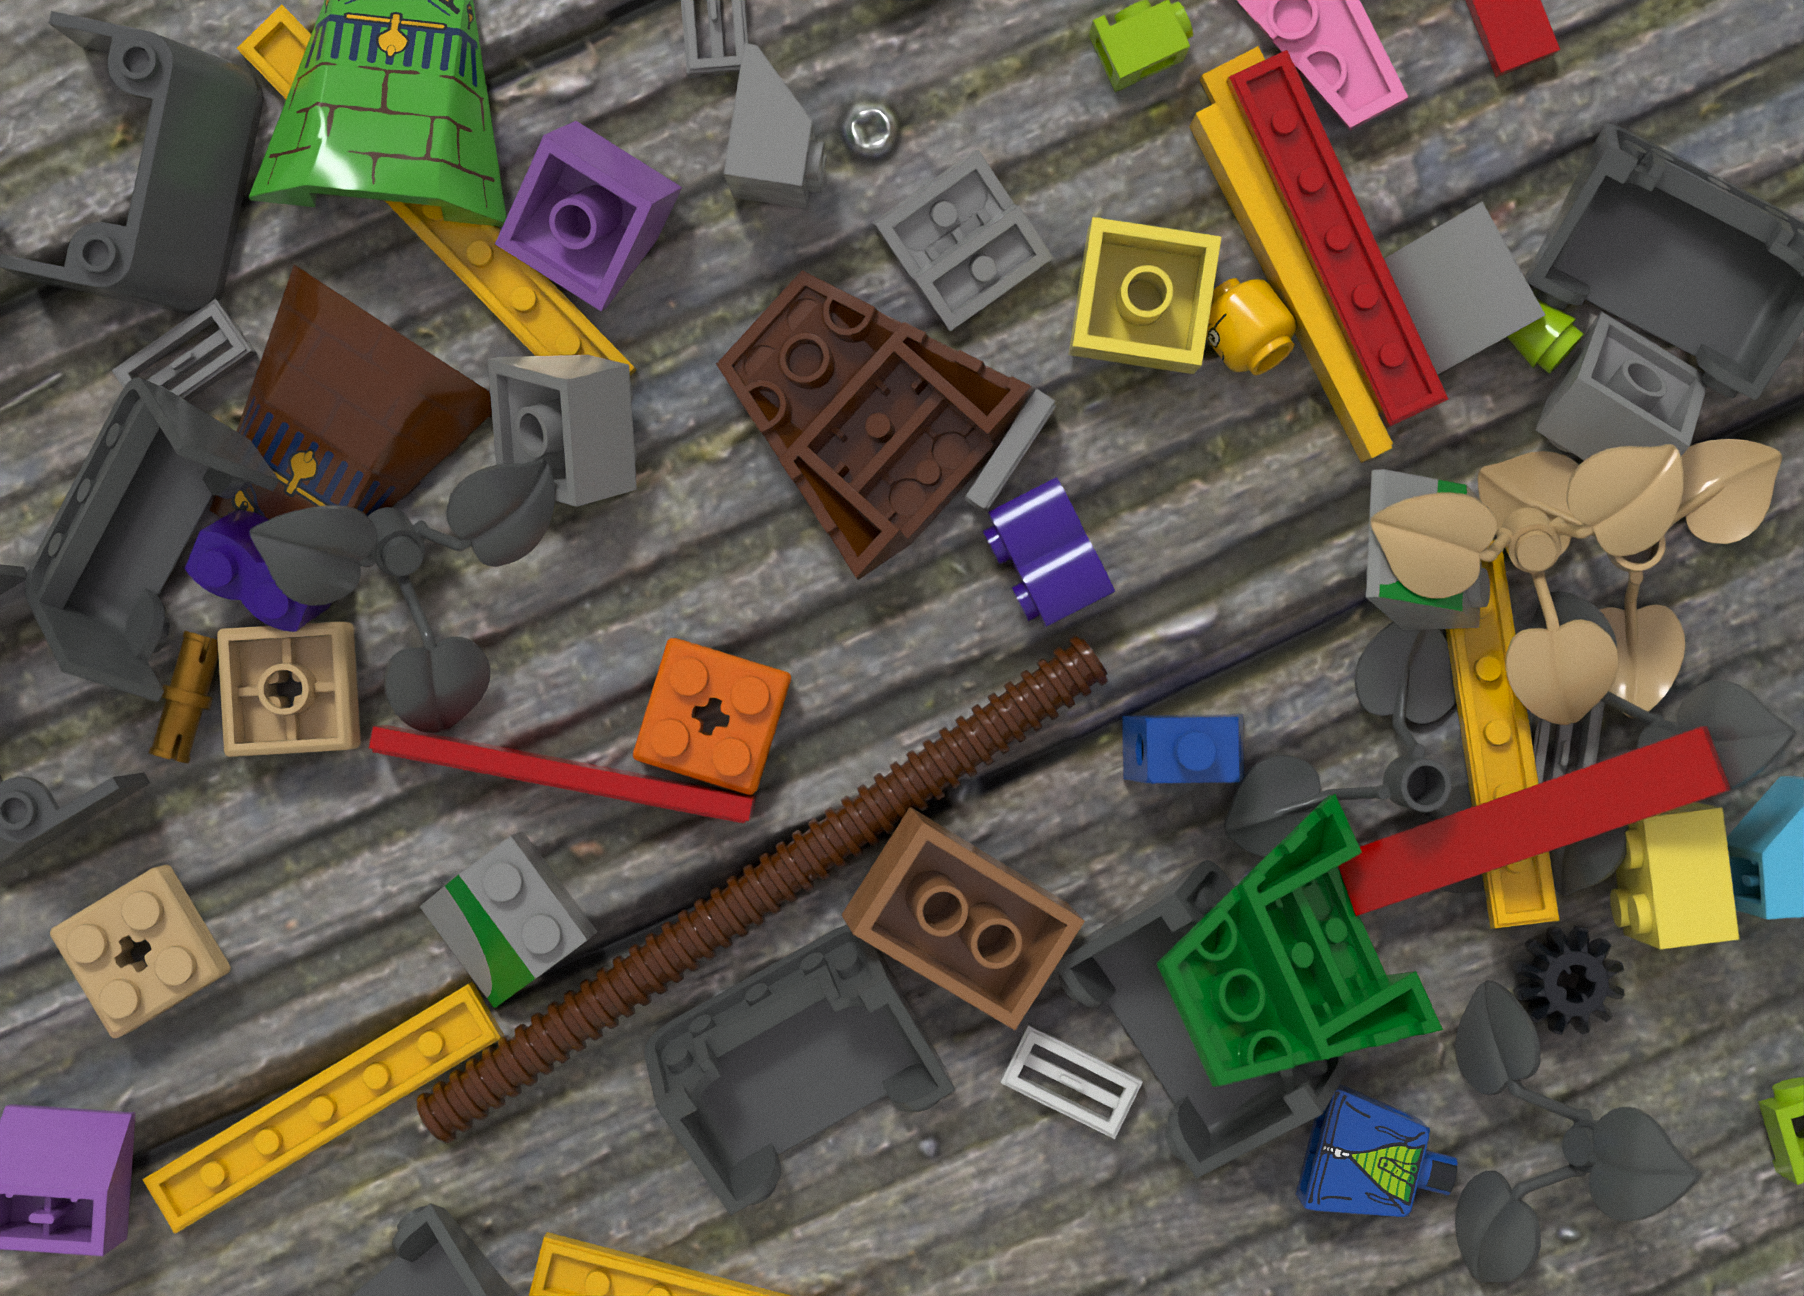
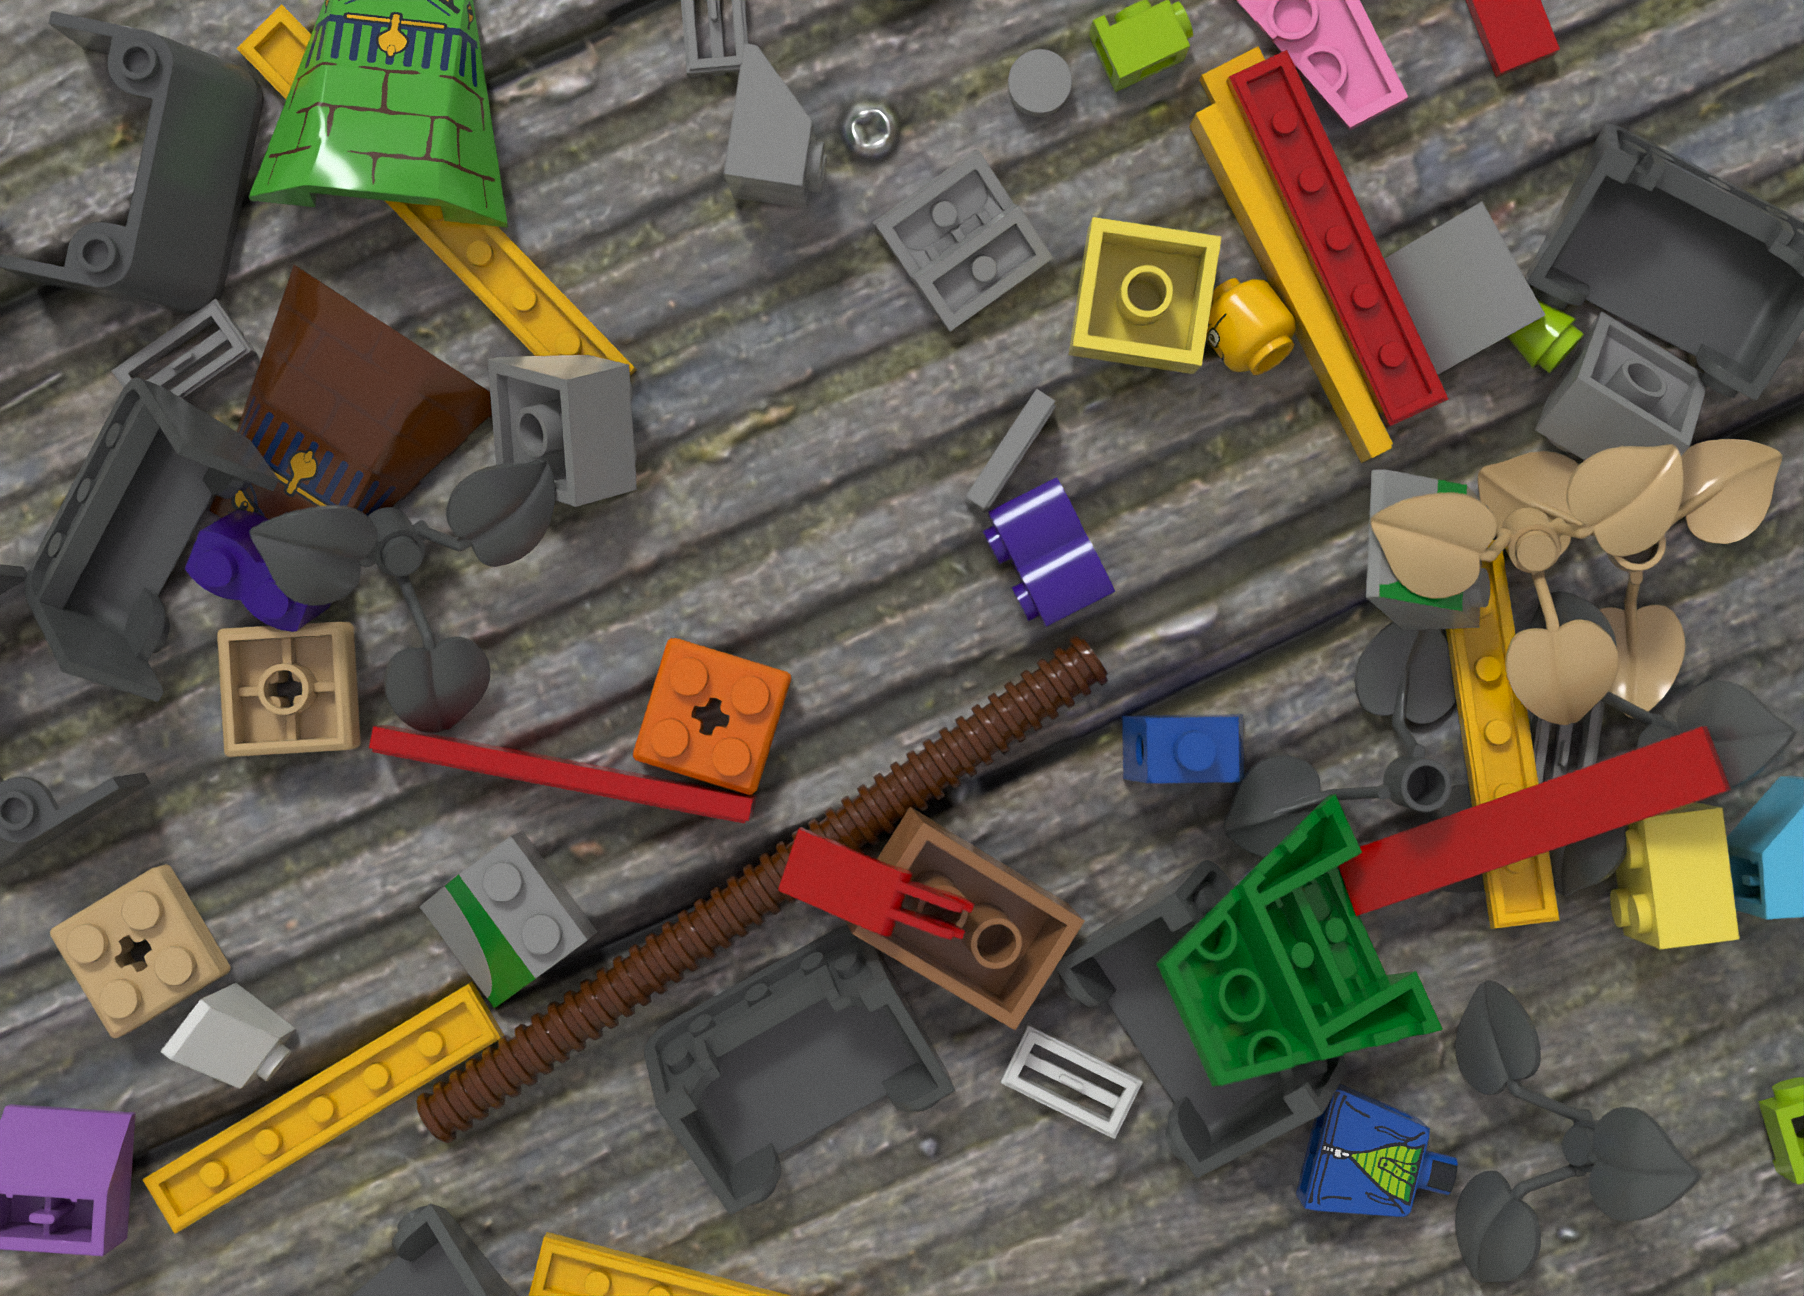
pearl gold pin [148,631,218,764] -> none
medium lavender slope [495,121,682,311] -> none
reddish brown wedge [716,270,1033,580] -> none
black gear [1513,926,1625,1035] -> none
none -> white slope [161,983,296,1089]
none -> red arm [778,827,974,940]
none -> light grey tile [1008,49,1072,117]

